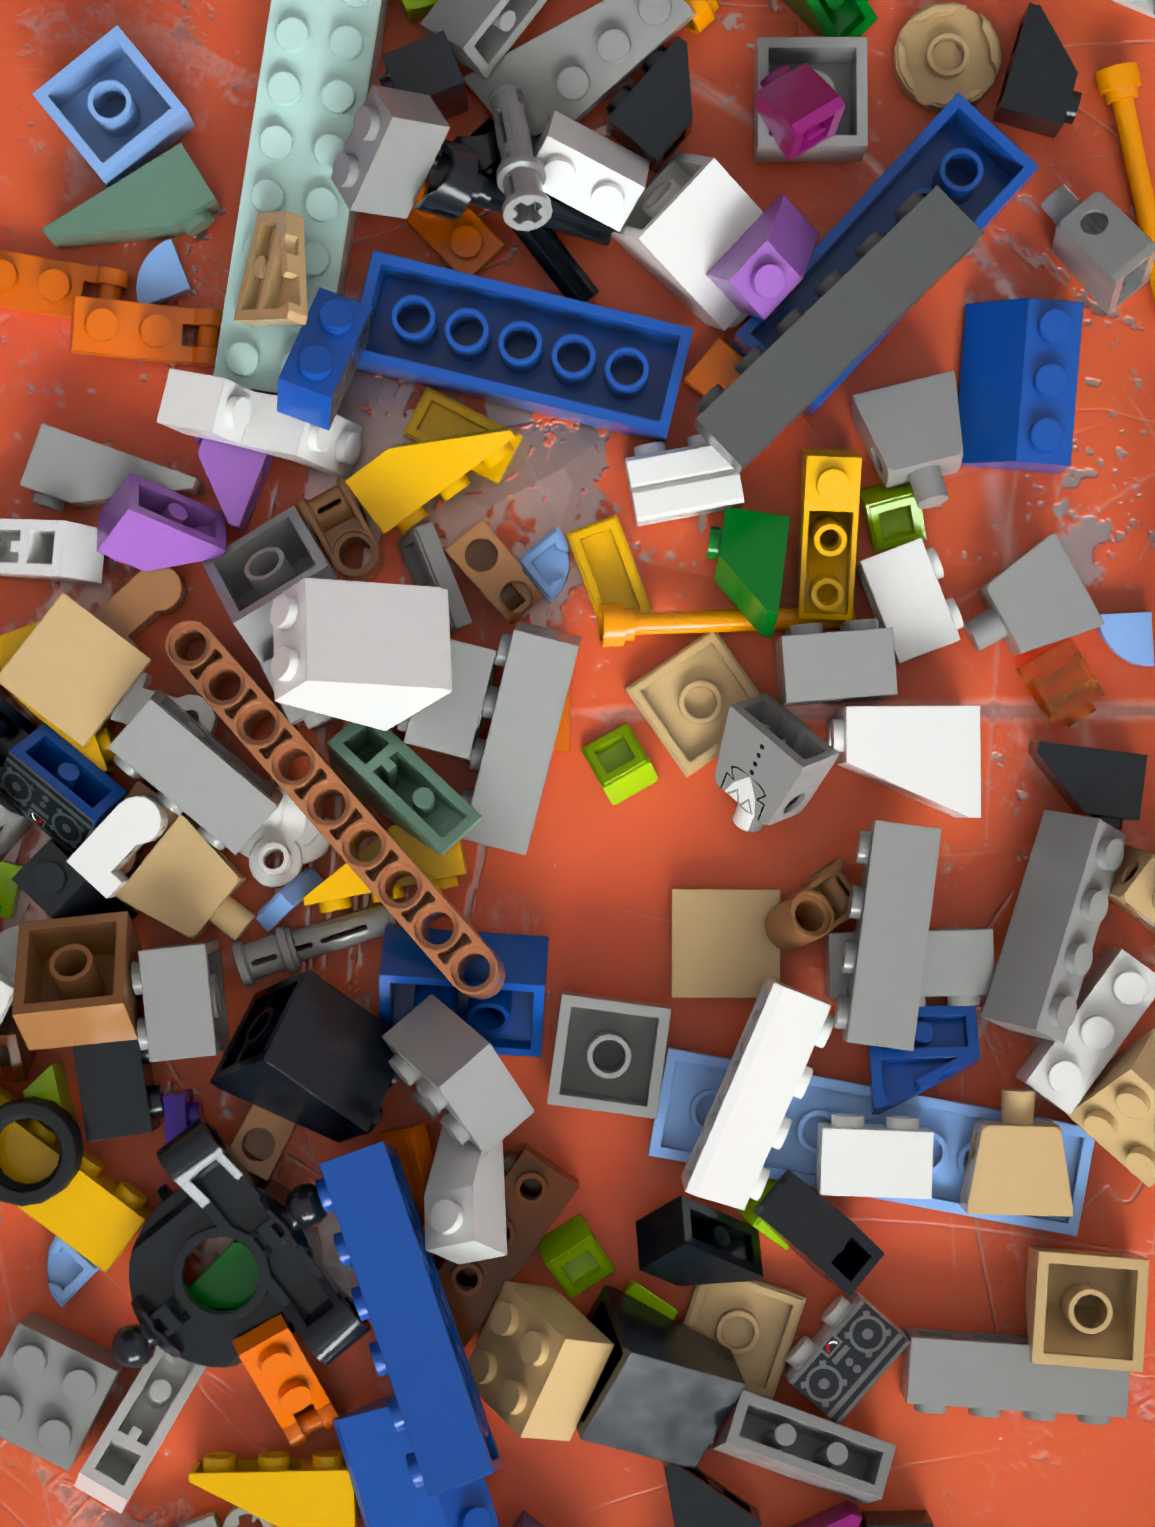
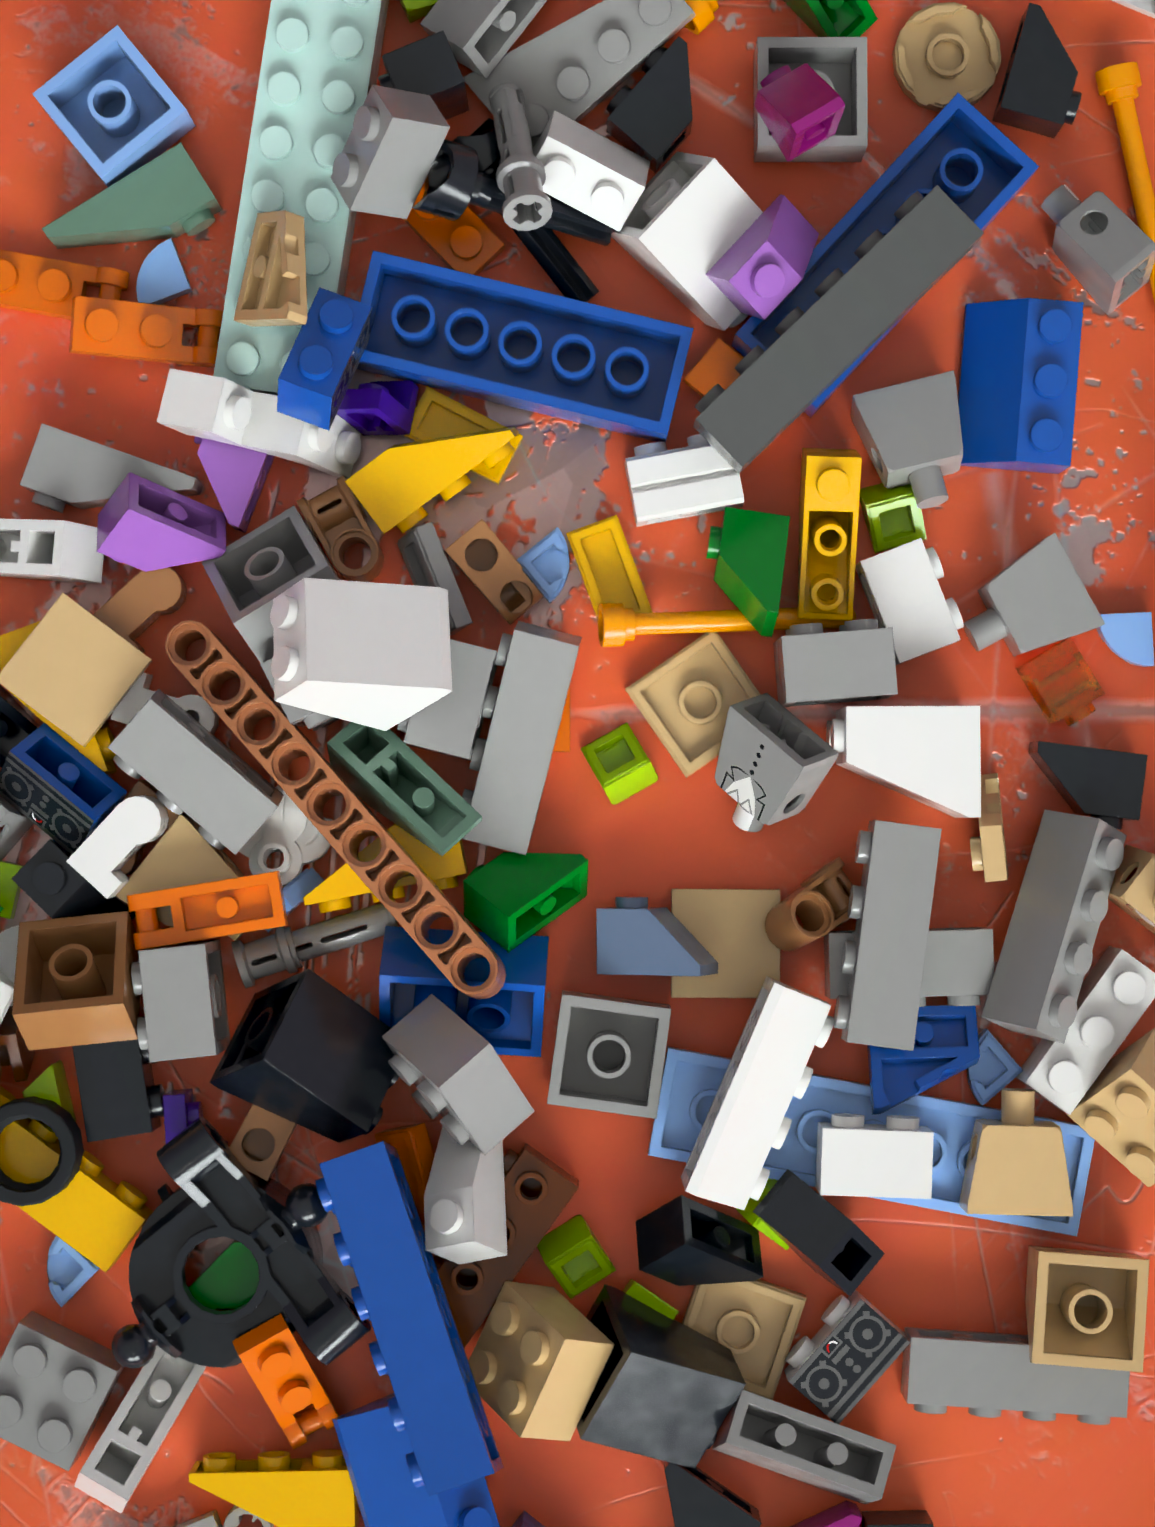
none -> orange plate [127,871,288,950]
none -> dark purple bracket [337,380,419,436]
none -> green slope [463,852,588,953]
none -> sand blue slope [596,897,718,976]
none -> light blue tile [967,1028,1023,1106]
none -> tan wing [970,773,1008,882]

